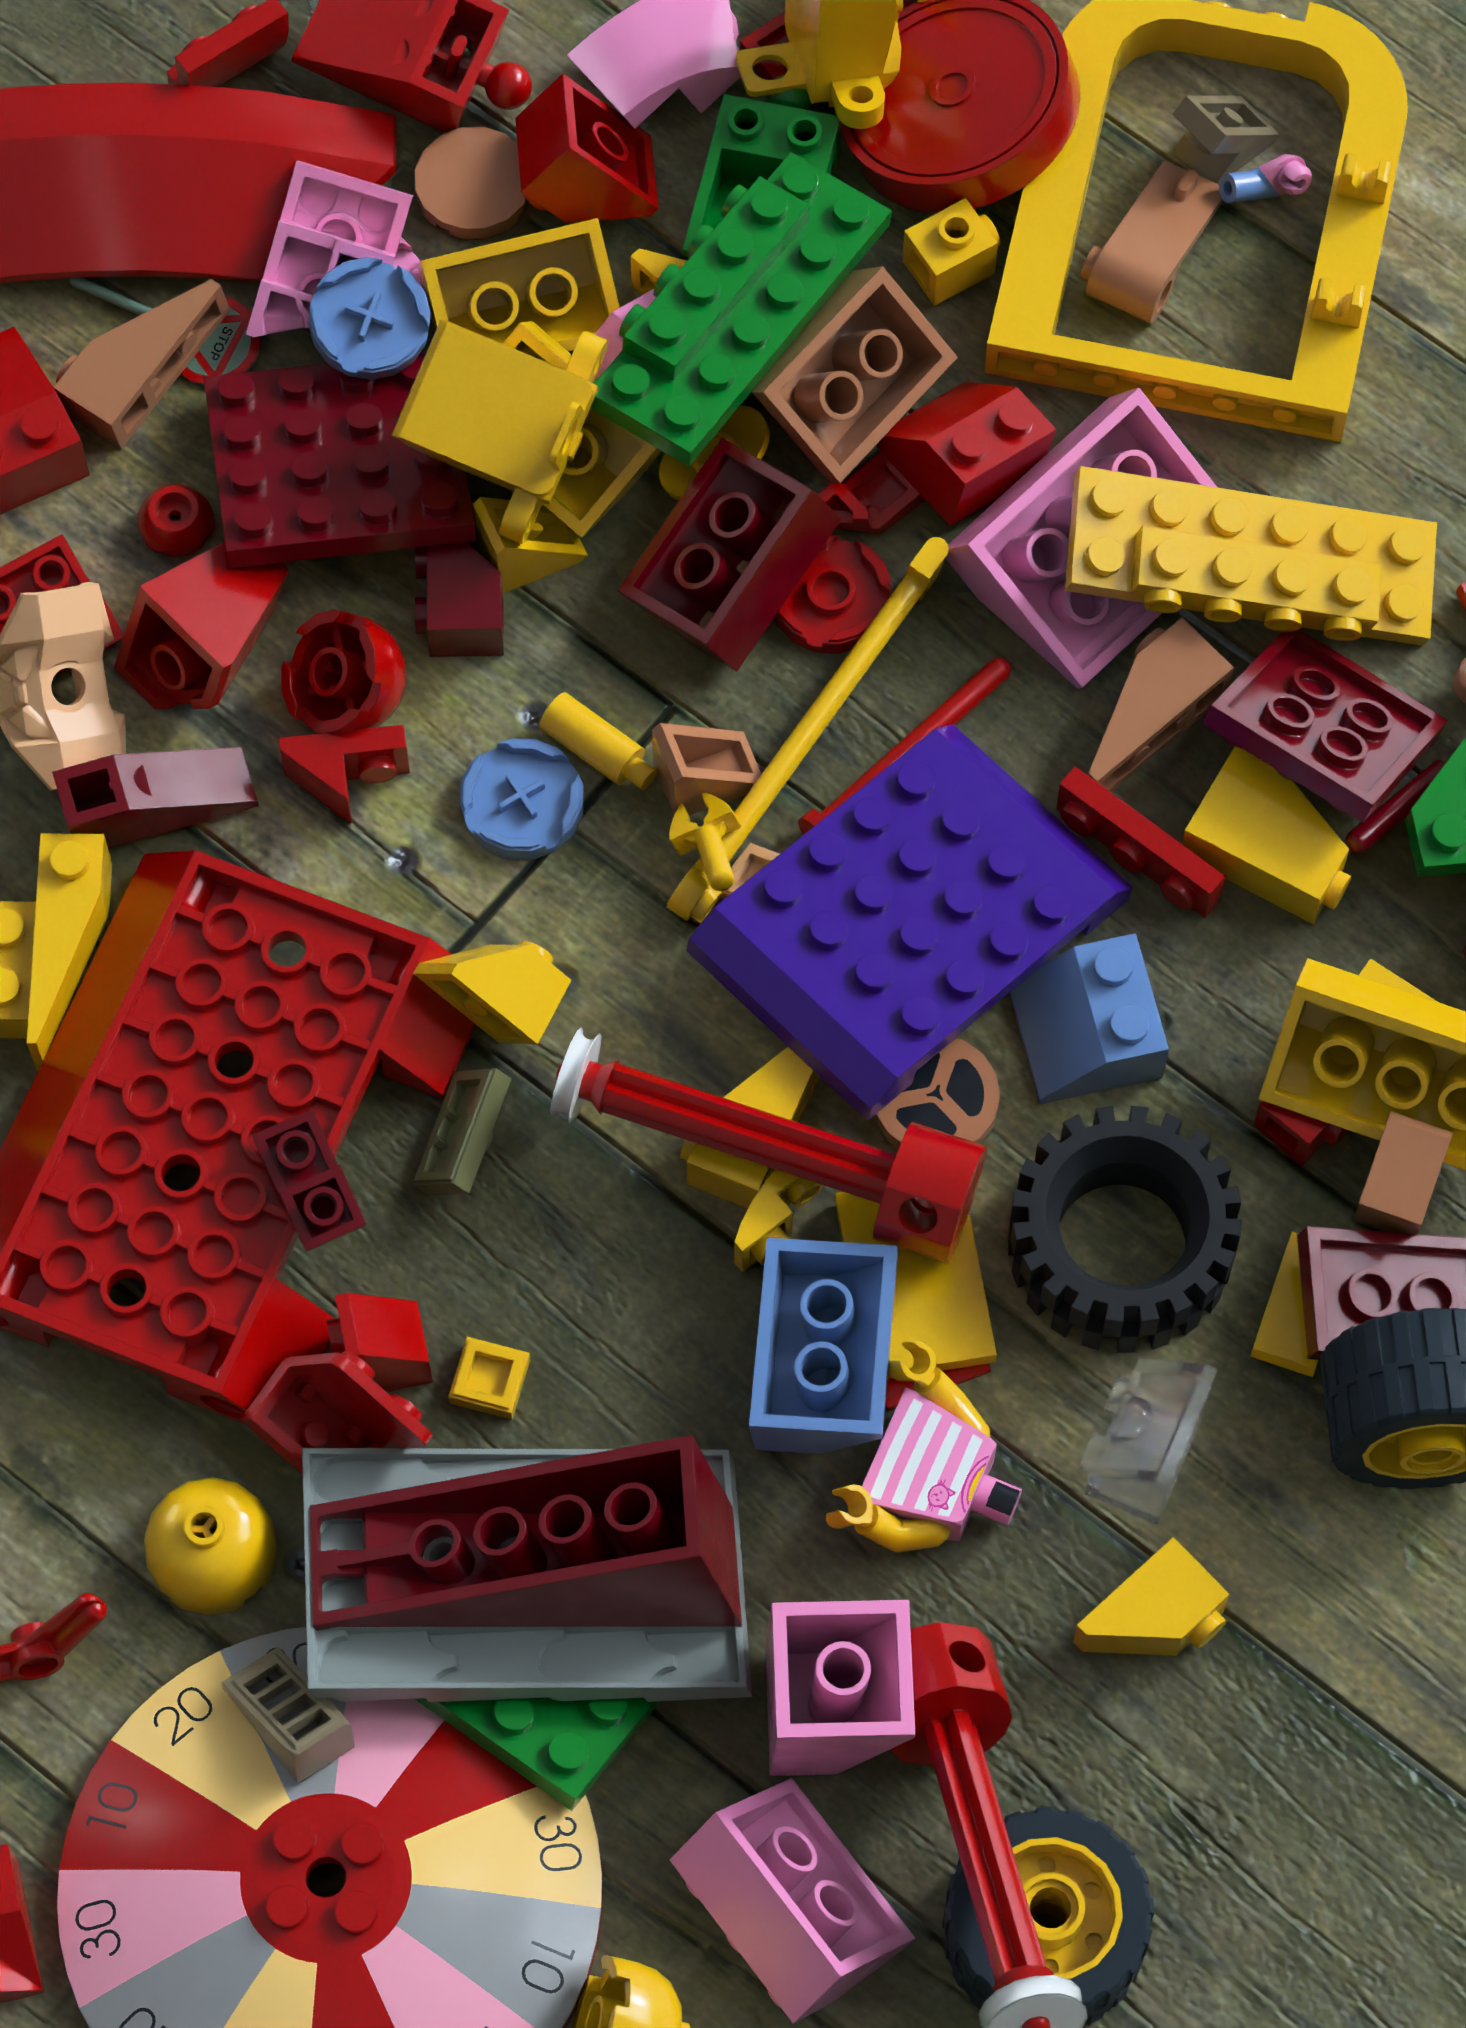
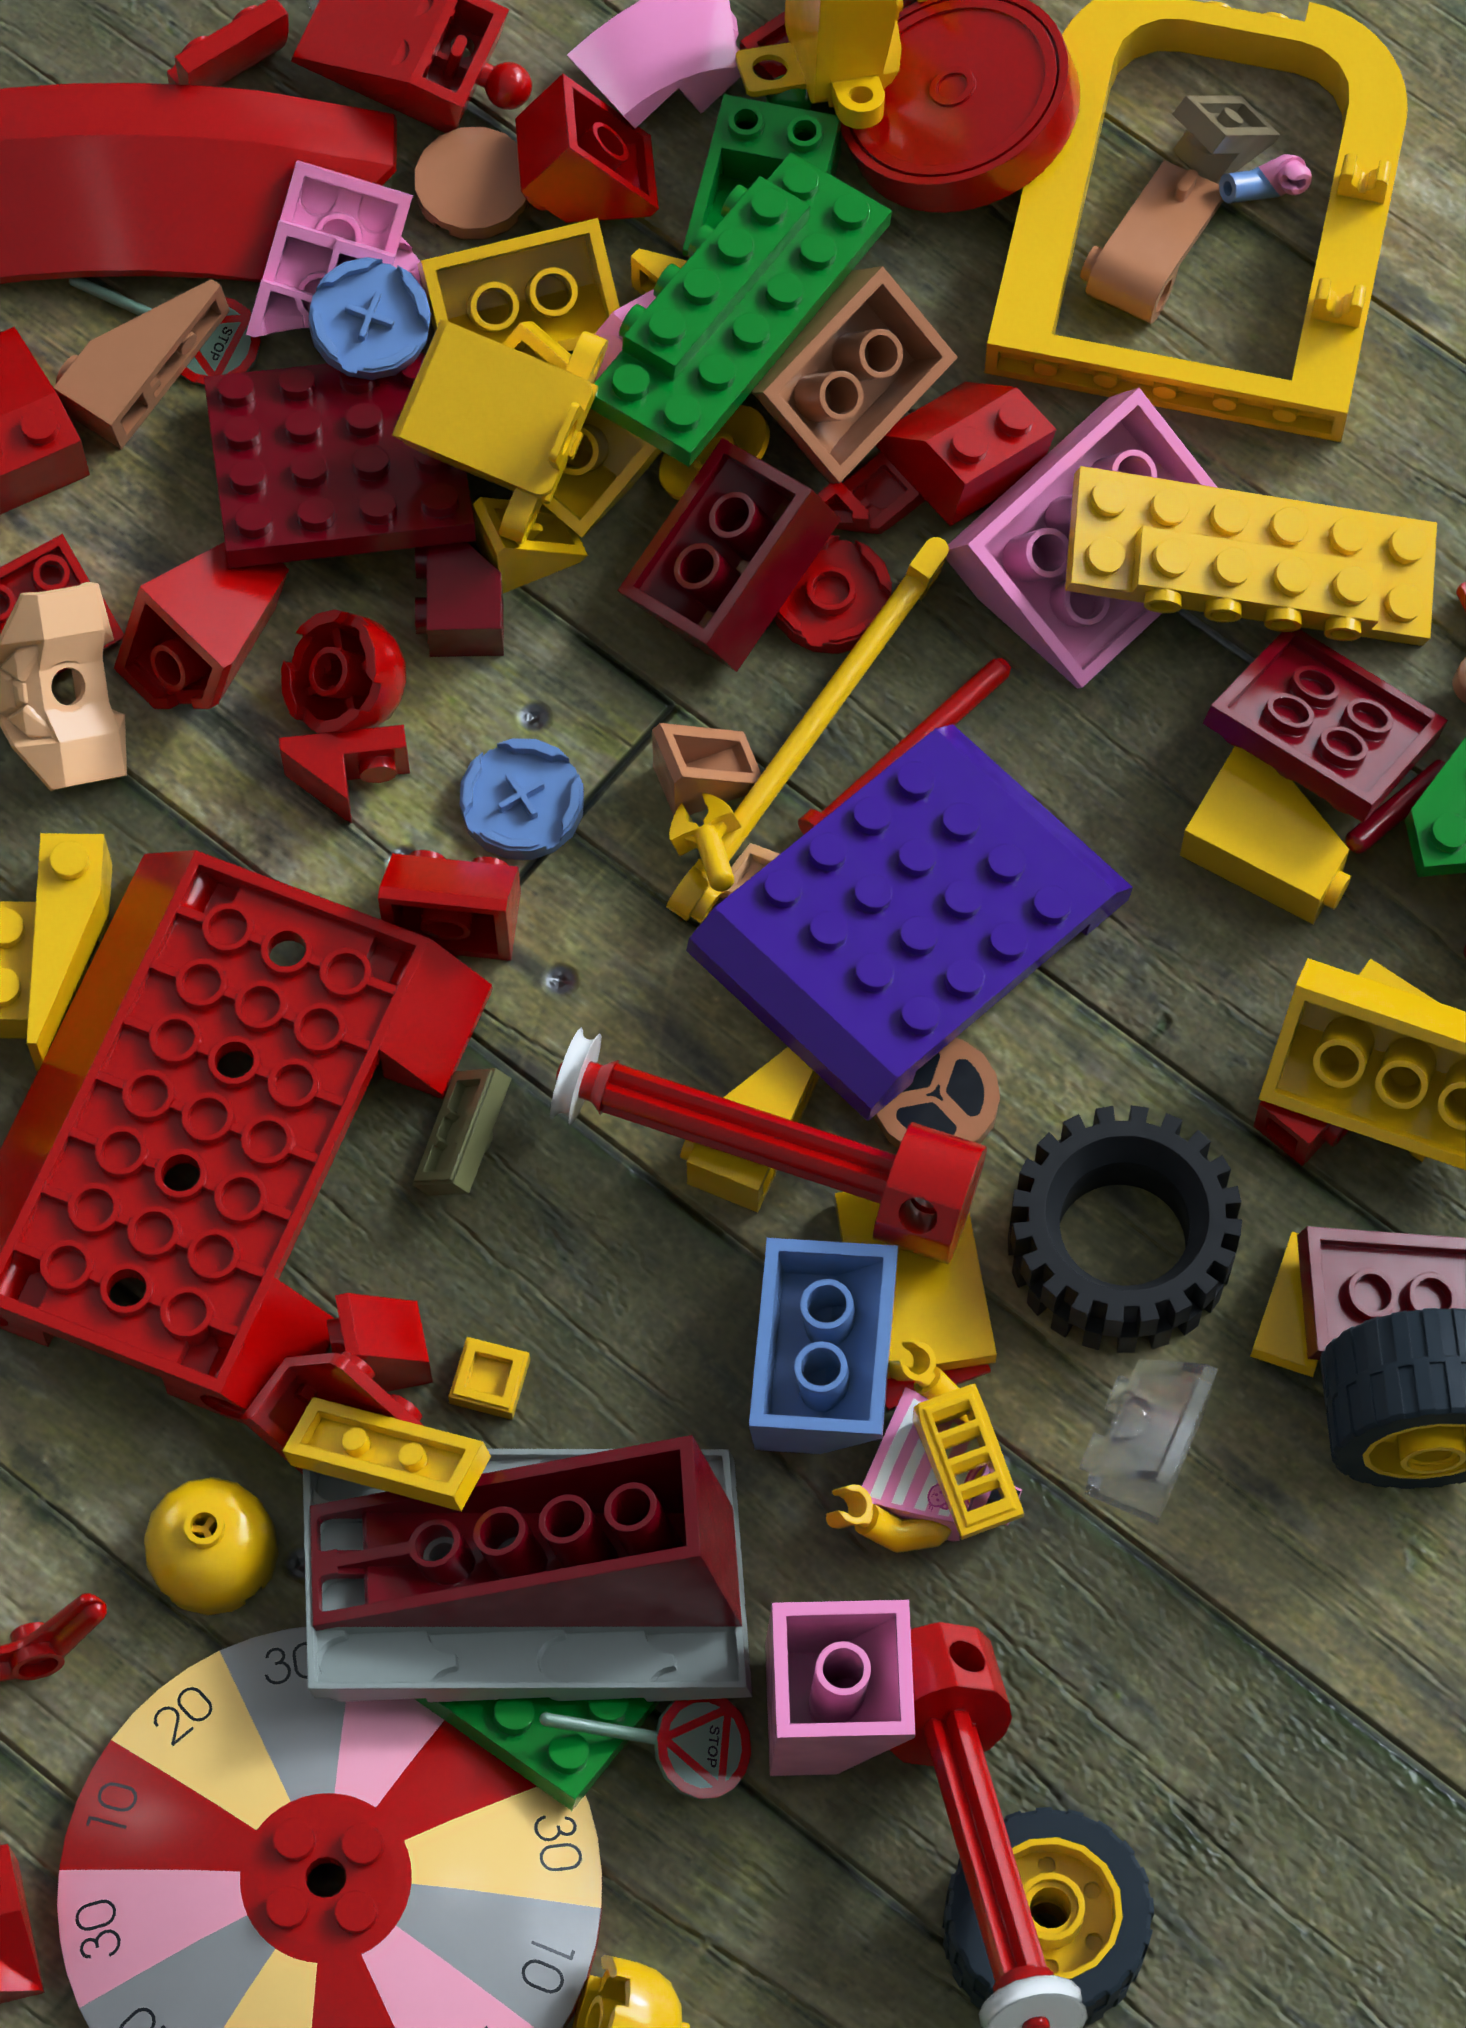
dark red slope [52,747,259,849] -> none
red plate [137,484,215,557] -> none
dark tan slope [222,1647,355,1783] -> none
dark red slope [252,1109,367,1252] -> none
yellow slope [413,941,571,1044] -> none
yellow cylinder [539,692,657,790] -> none
bright pink slope [670,1778,915,2024] -> none
yellow slope [734,1169,824,1272] -> none
yellow brick [903,198,1000,306] -> none
medium blue slope [1009,933,1169,1104] -> none
red plate [1056,766,1226,918] -> none
yellow slope [1073,1537,1230,1656] -> none
nougat slope [1088,617,1234,792] -> none
nougat slope [1353,1111,1453,1234] -> none
none -> yellow plate [282,1397,491,1511]
none -> red slope [378,850,521,961]
none -> piece [539,1698,751,1799]
none -> yellow slope [912,1384,1024,1540]

